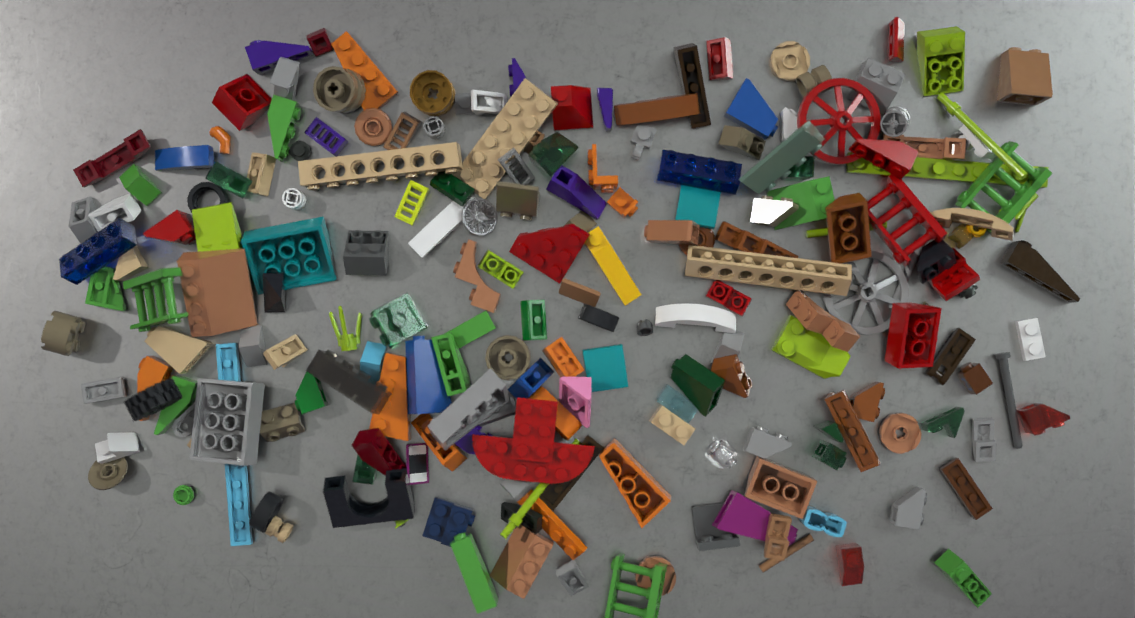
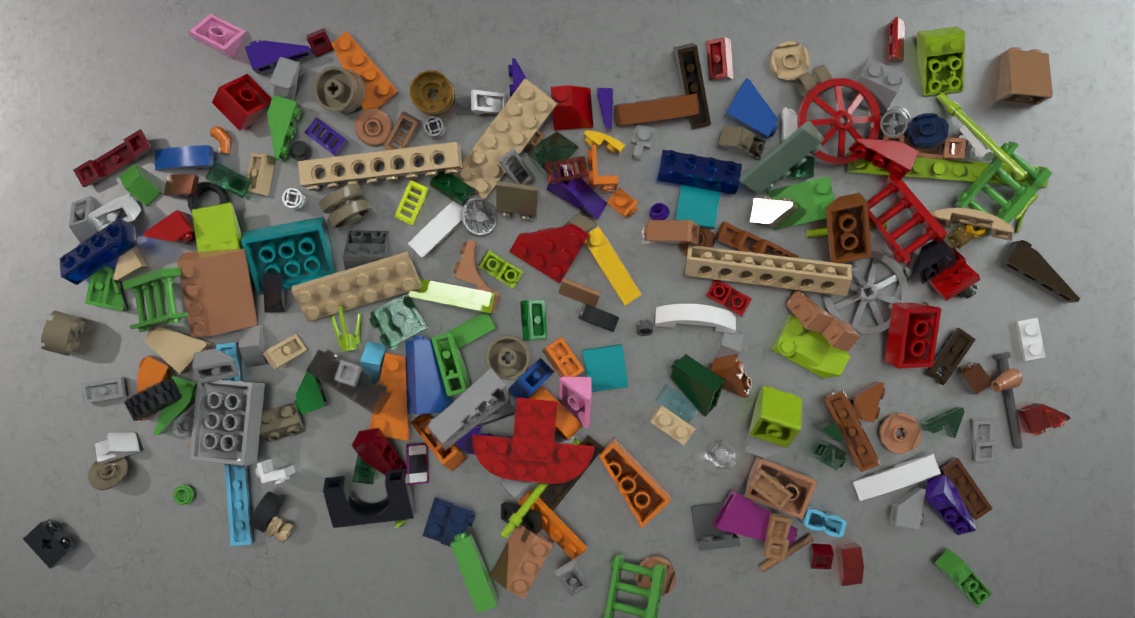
none -> black brick [23,519,76,569]
none -> copper slope [163,174,199,197]
none -> bright pink slope [188,14,246,59]
none -> light grey slope [192,349,240,384]
none -> white bracket [256,459,295,484]
none -> tan plate [291,251,422,322]
none -> dark tan wheel [319,183,372,229]
none -> light grey plate [334,360,363,387]
none -> fence [409,279,495,313]
none -> clear red slope [545,156,589,184]
none -> yellow slope [583,130,625,155]
none -> dark purple plate [650,203,670,220]
none -> medium nougat plate [747,468,794,511]
none -> lime slope [749,385,802,448]
none -> dark red slope [810,543,834,569]
none -> white slope [853,454,941,501]
none -> dark blue tile [907,113,949,149]
none -> dark purple slope [925,475,976,535]
none -> nougat cone [991,368,1023,392]

